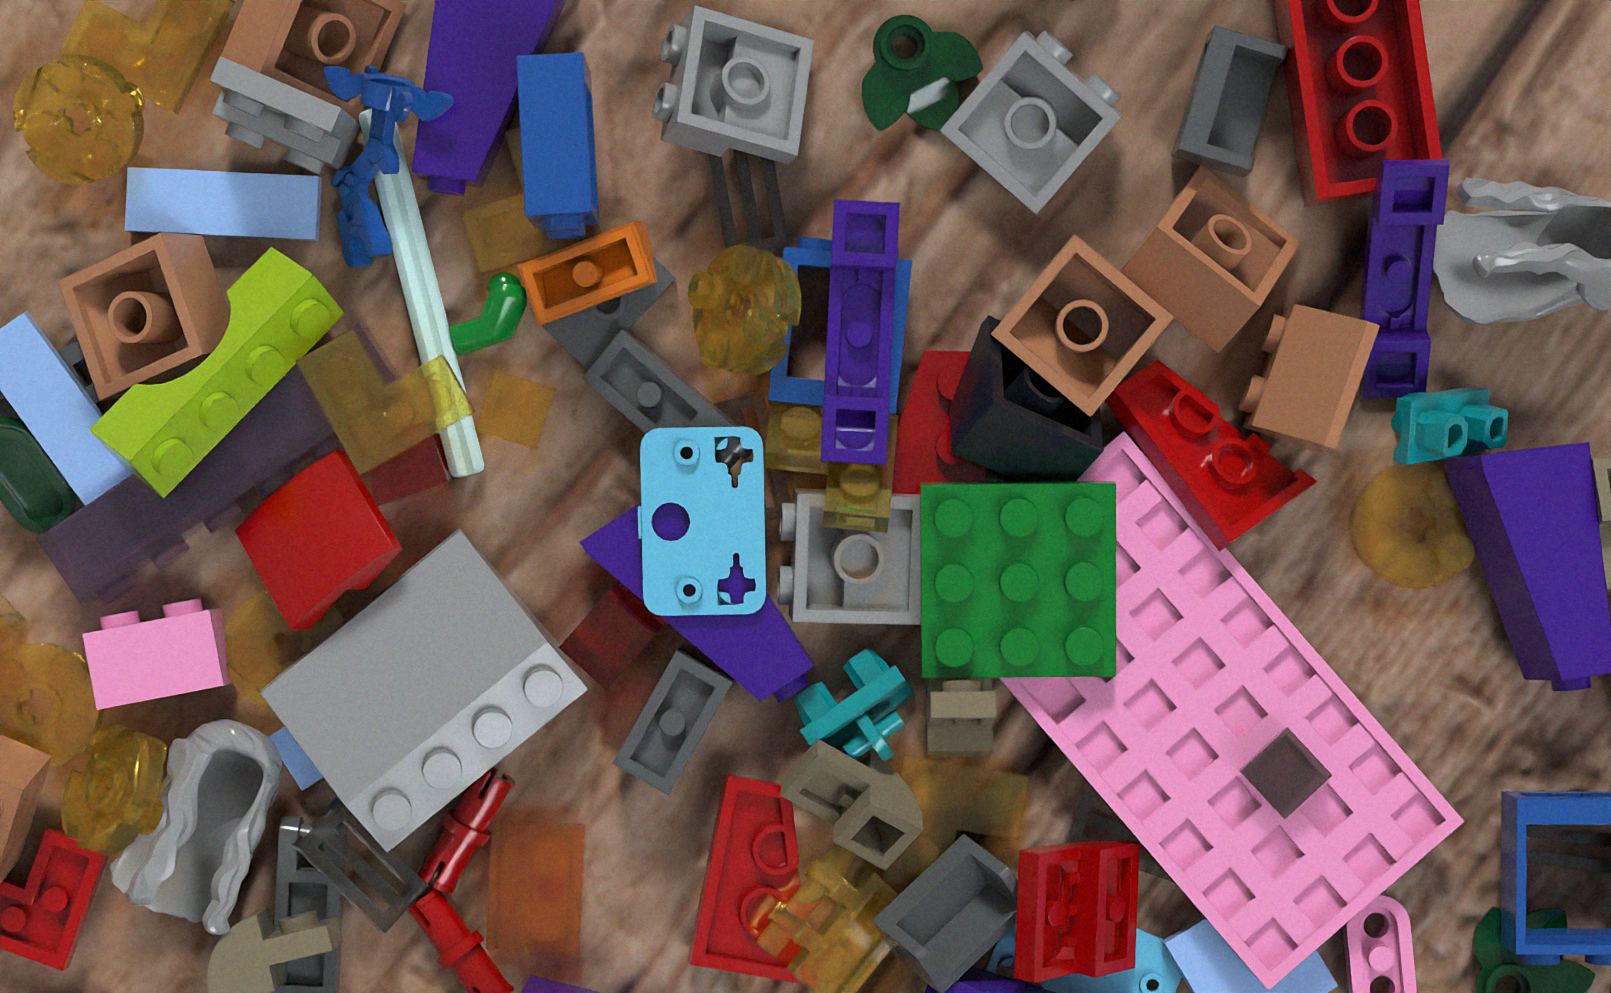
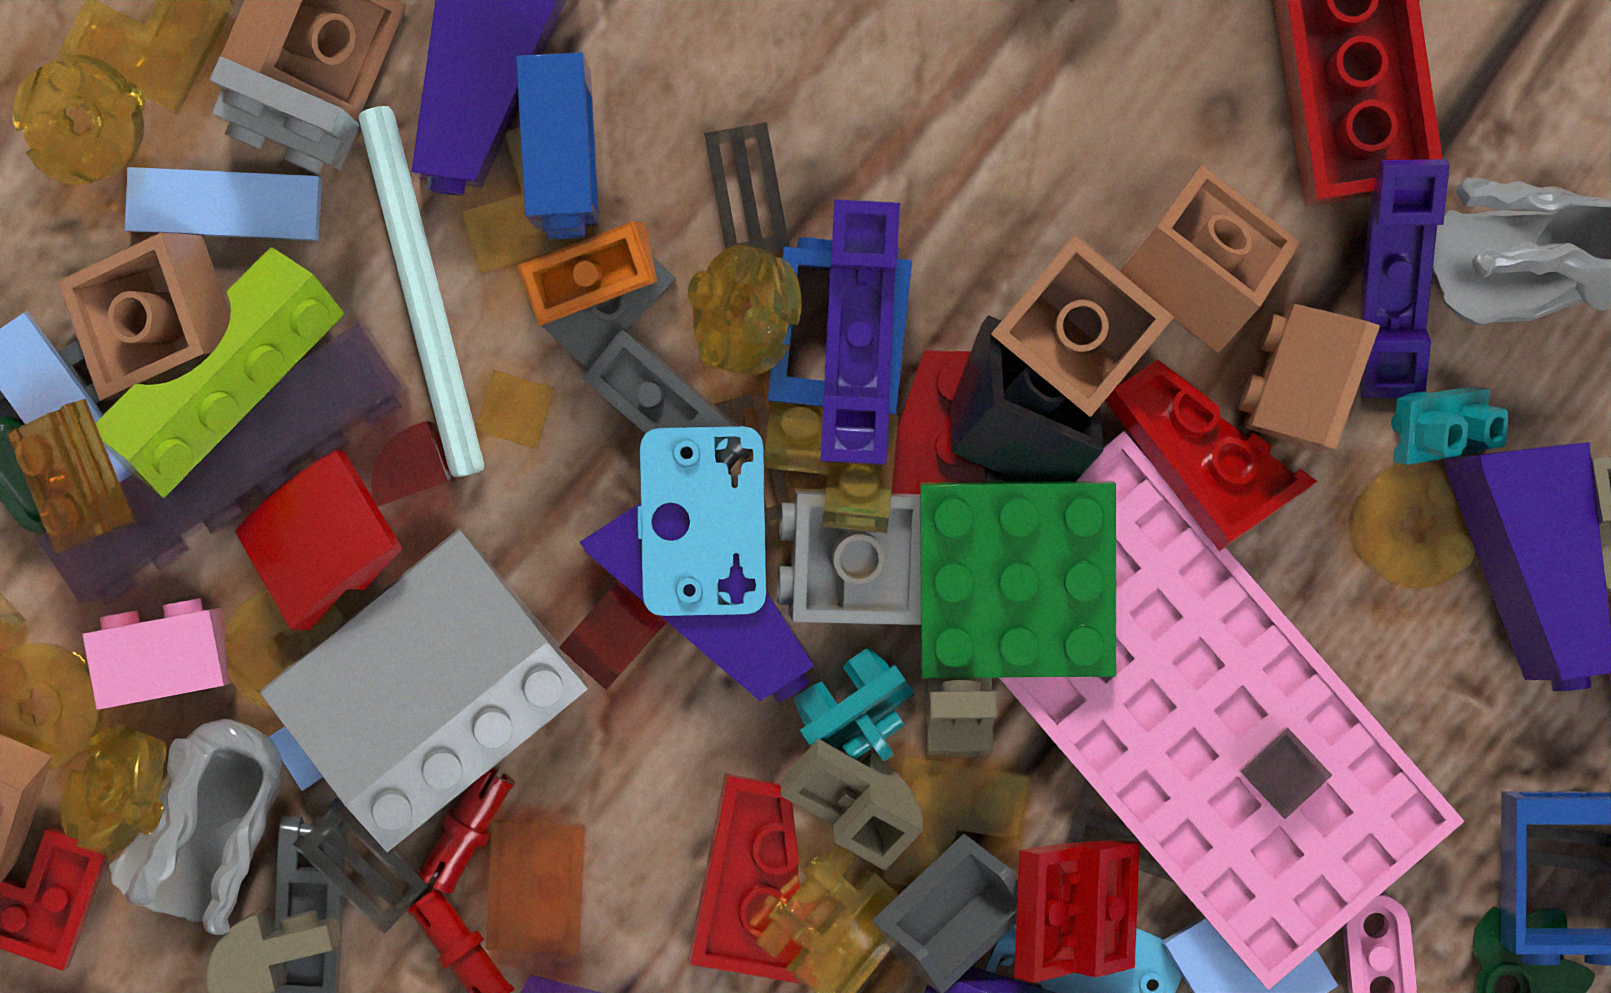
clear yellow plate [296,329,476,475] -> none
blue piece [323,65,454,268] -> none
green arm [449,272,527,357] -> none
dark grey panel [612,647,734,795] -> none
light grey plate [652,5,814,165] -> none
dark green plate [861,15,984,133] -> none
light grey plate [940,30,1123,214] -> none
dark grey panel [1171,25,1288,178] -> none
none -> clear orange plate [7,399,134,554]

